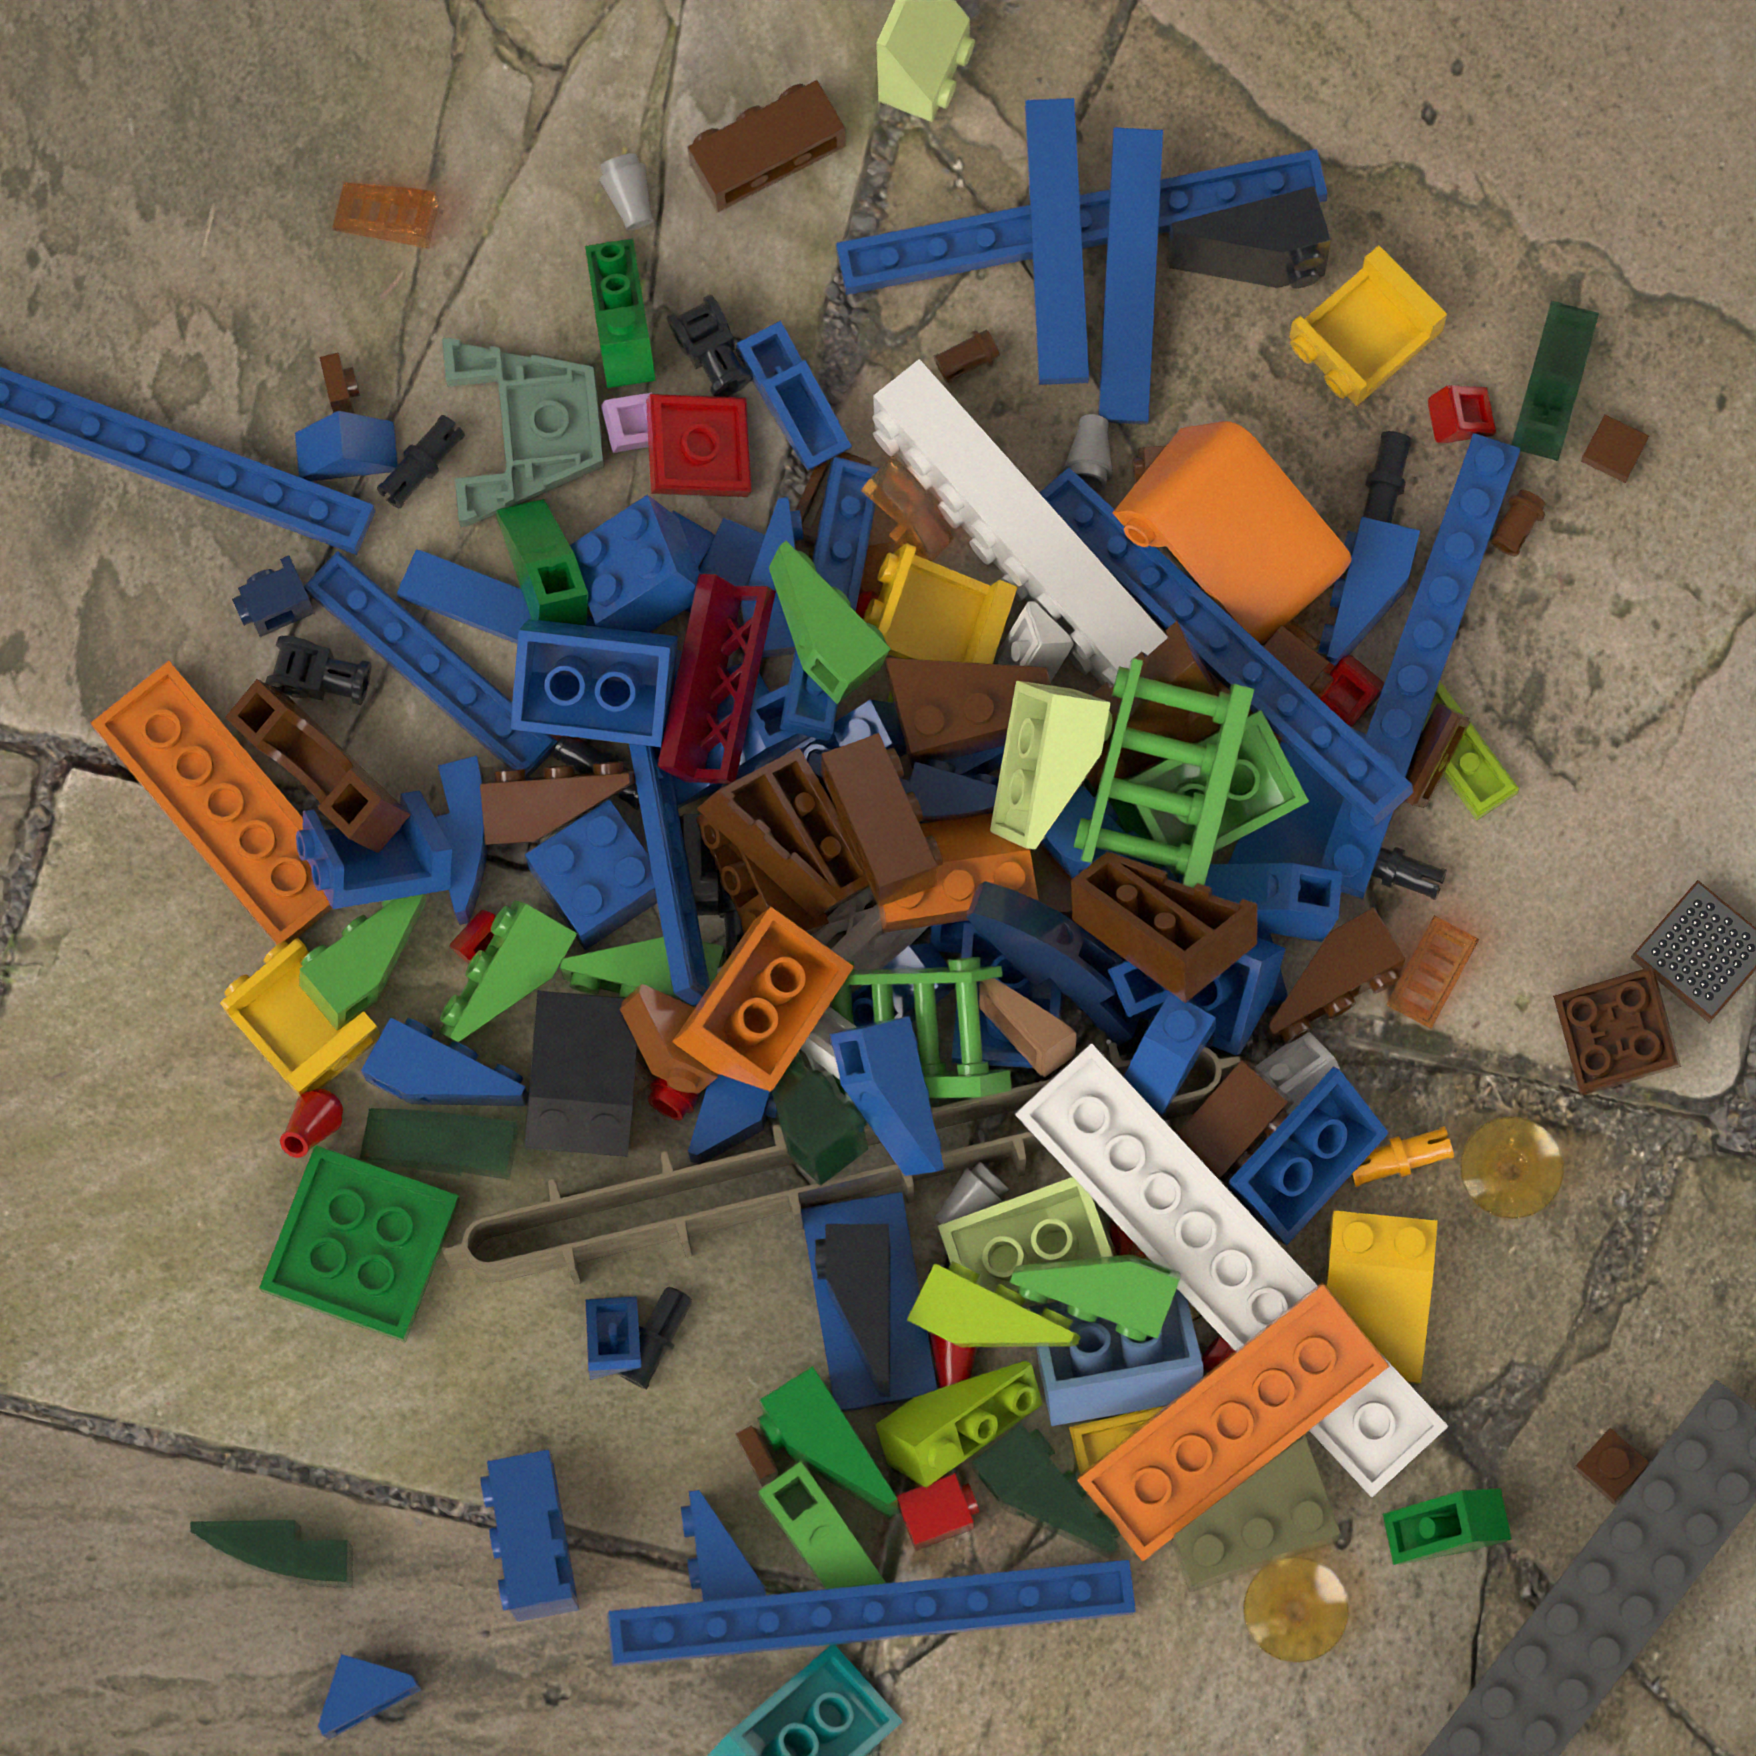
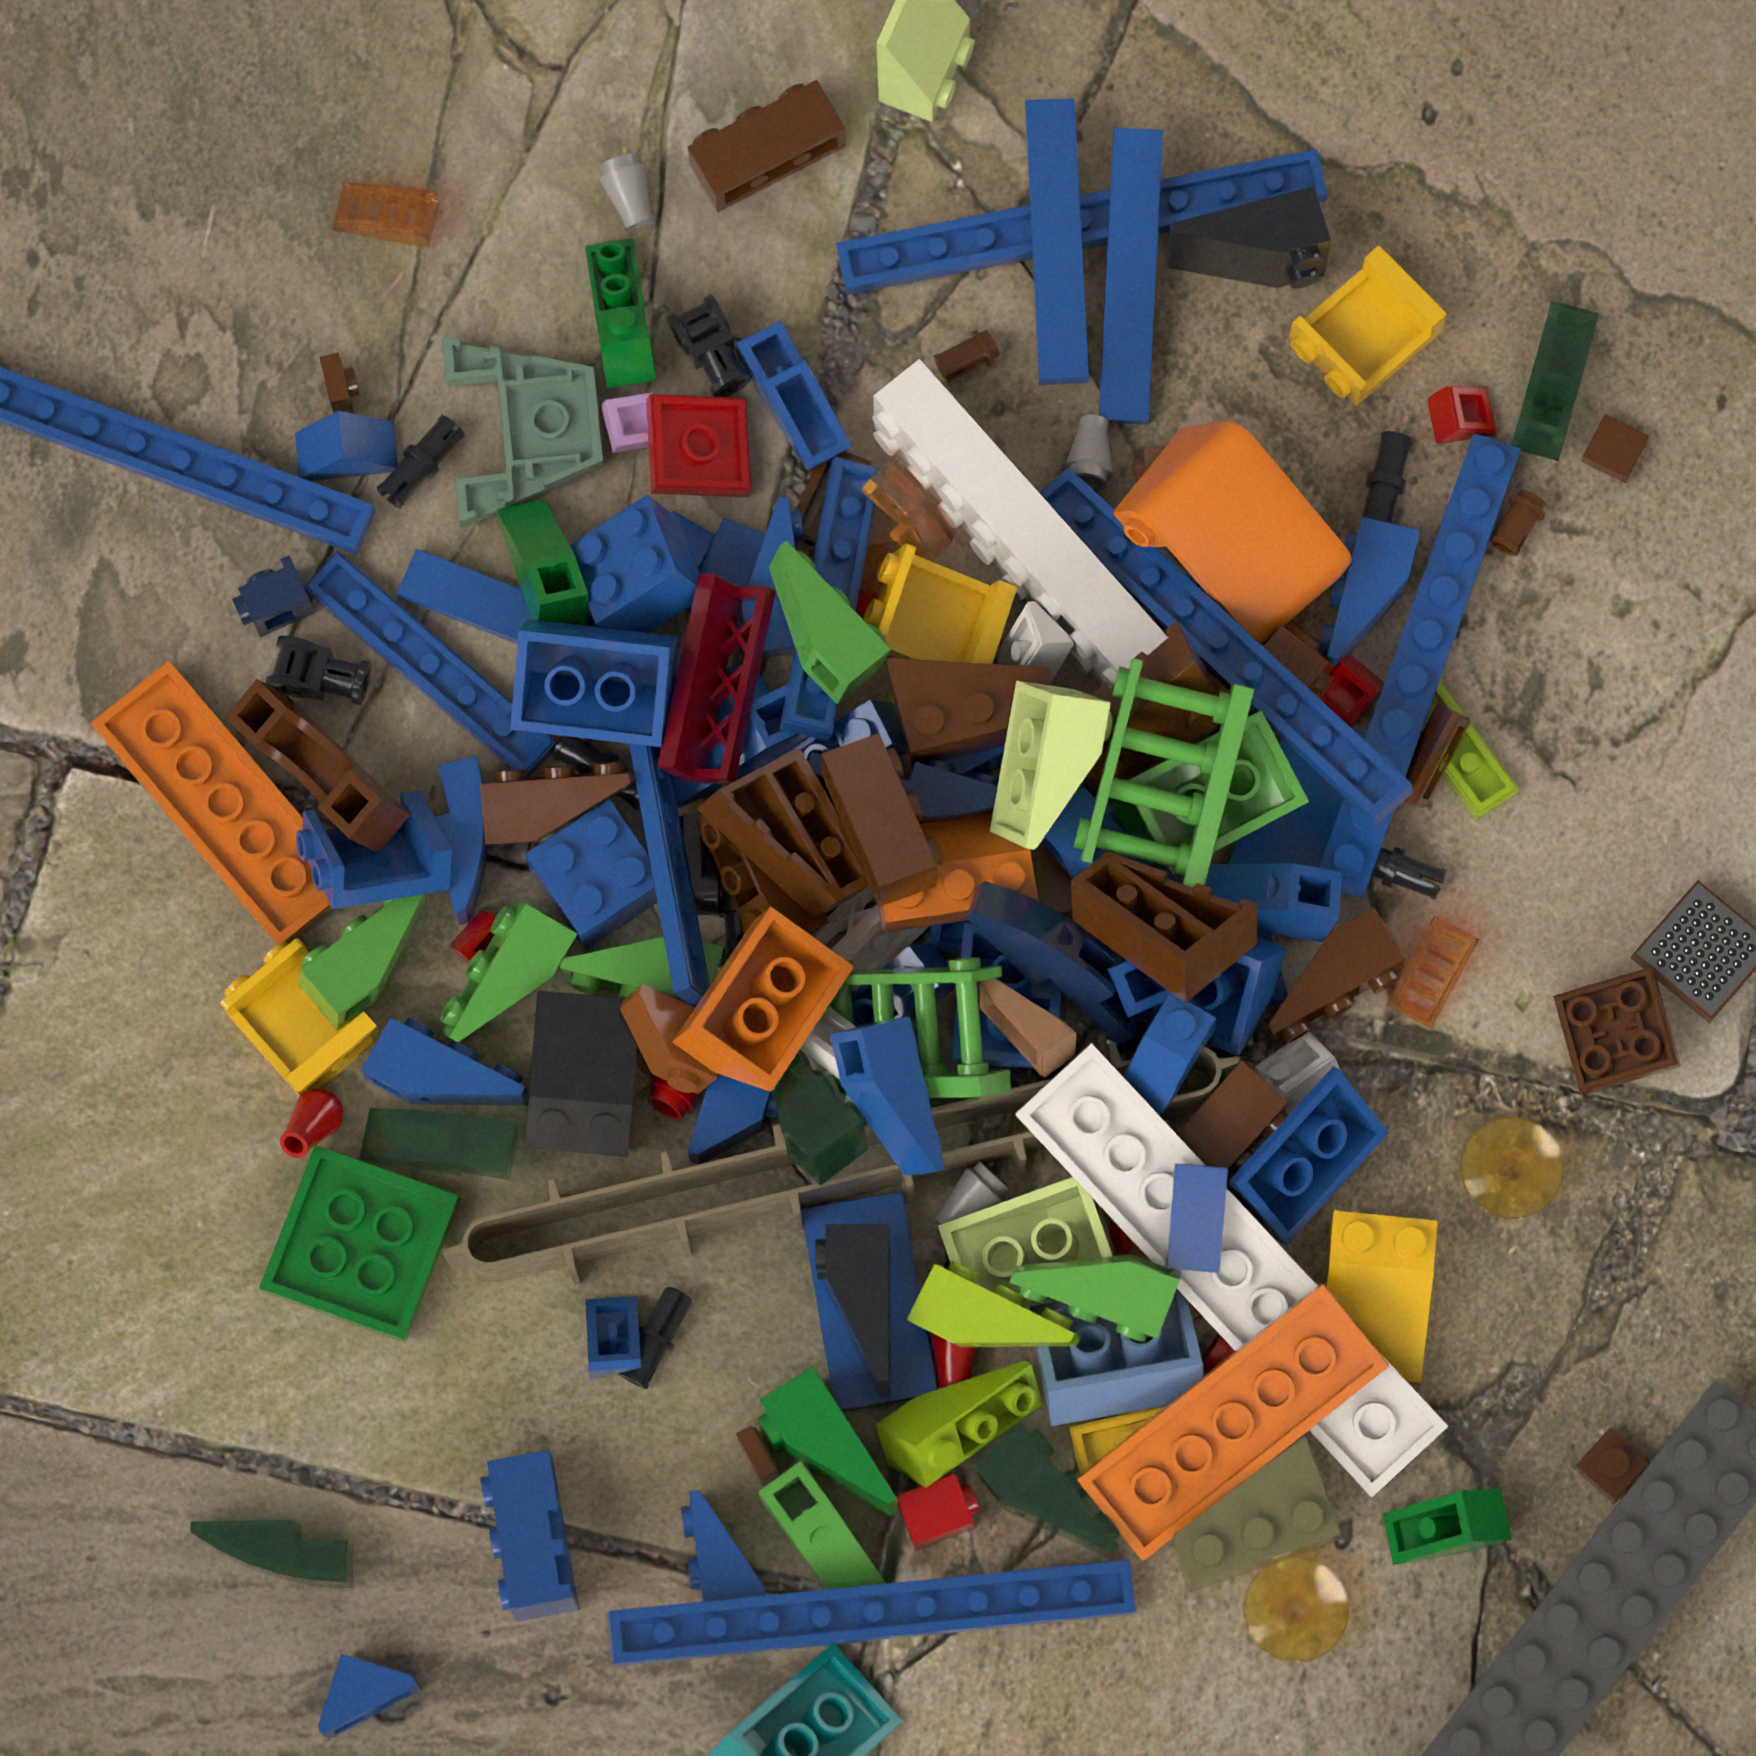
light orange pin [1351,1126,1454,1188] -> none
none -> blue tile [1166,1163,1228,1273]

